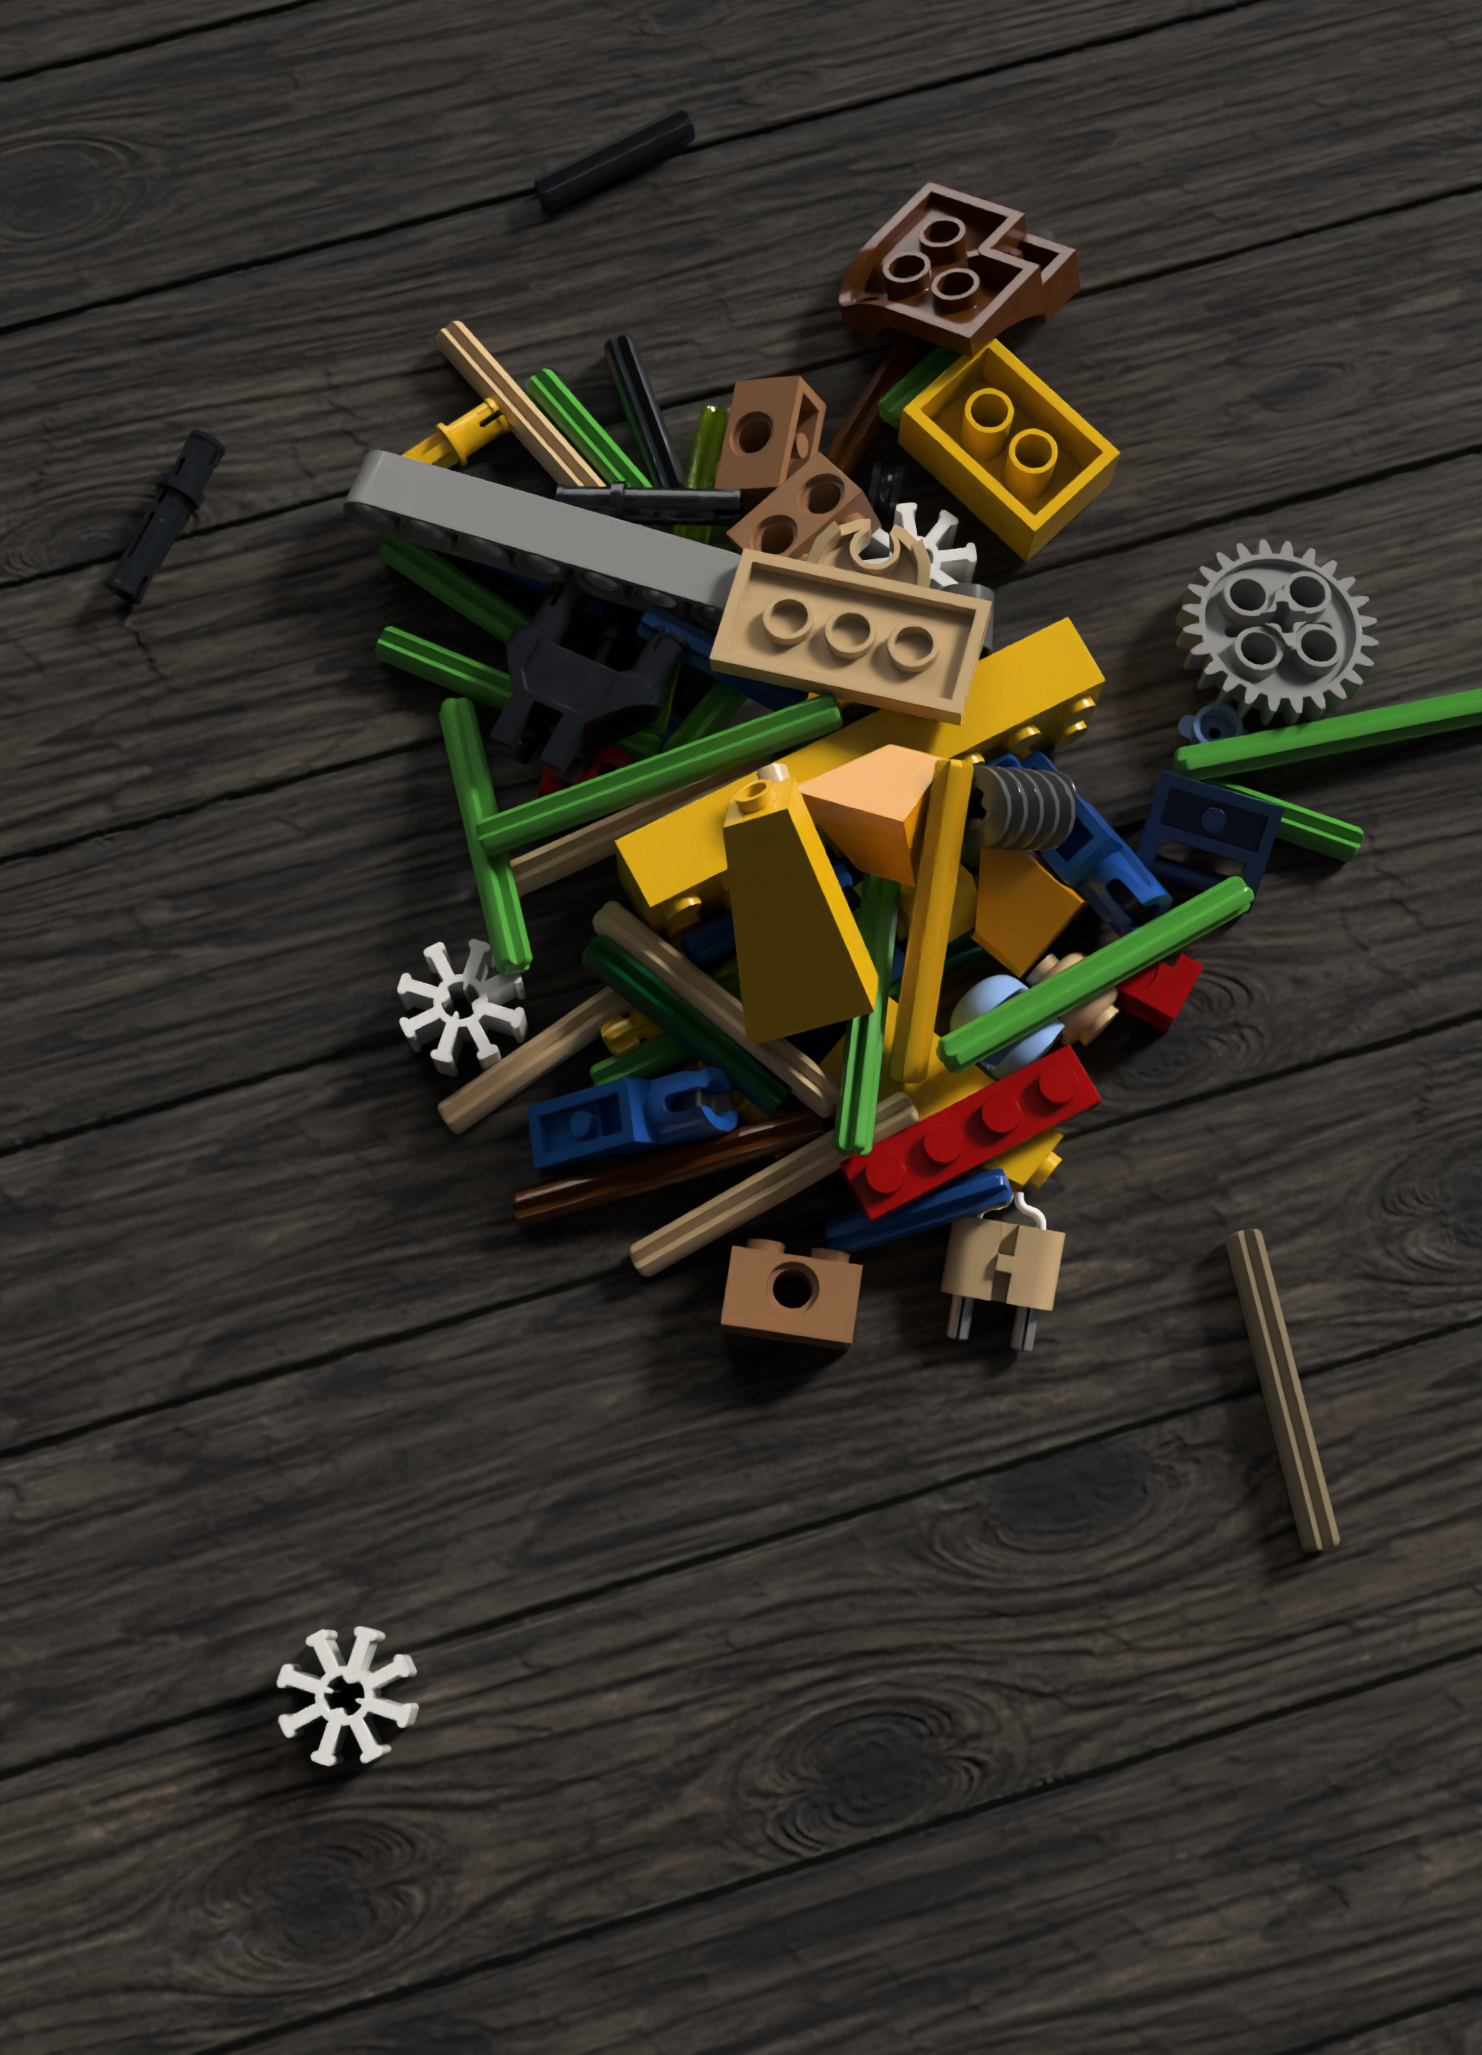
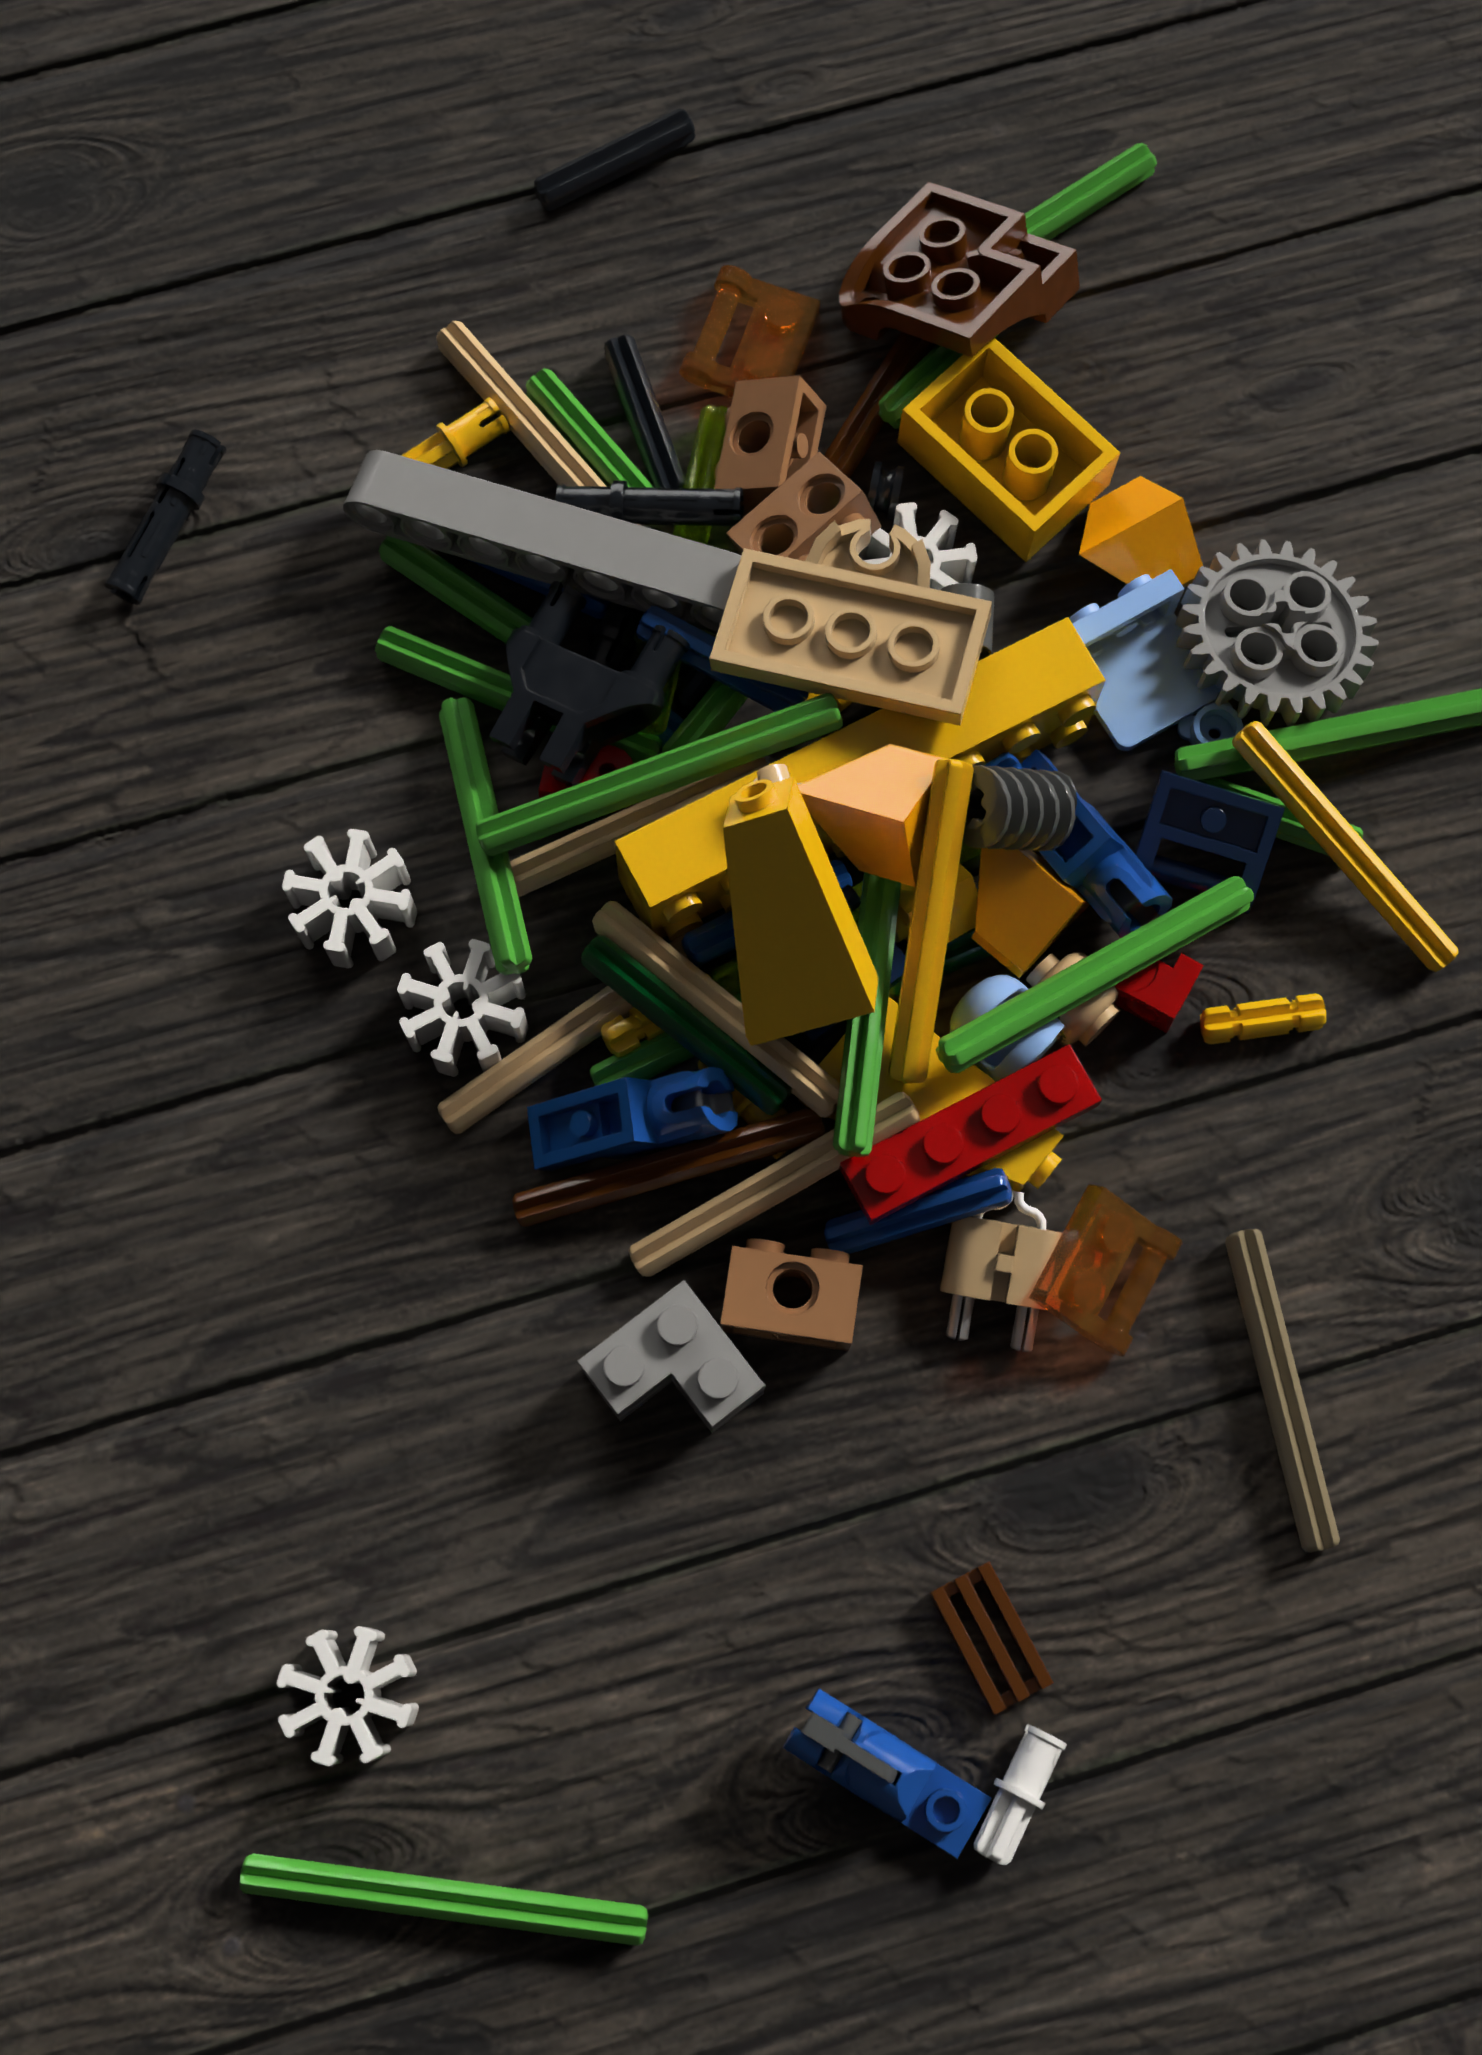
none -> bright green axle [240,1854,648,1946]
none -> white gear [282,829,417,968]
none -> light grey brick [578,1280,765,1433]
none -> clear orange plate [679,265,820,398]
none -> blue plate [783,1688,992,1859]
none -> reddish brown tile [929,1561,1054,1715]
none -> white axle [974,1724,1067,1865]
none -> bright green axle [1025,143,1157,240]
none -> clear orange plate [1029,1184,1183,1357]
none -> light blue bracket [1069,569,1220,751]
none -> light orange slope [1079,476,1203,588]
none -> yellow axle [1200,993,1326,1044]
none -> yellow axle [1232,721,1459,972]

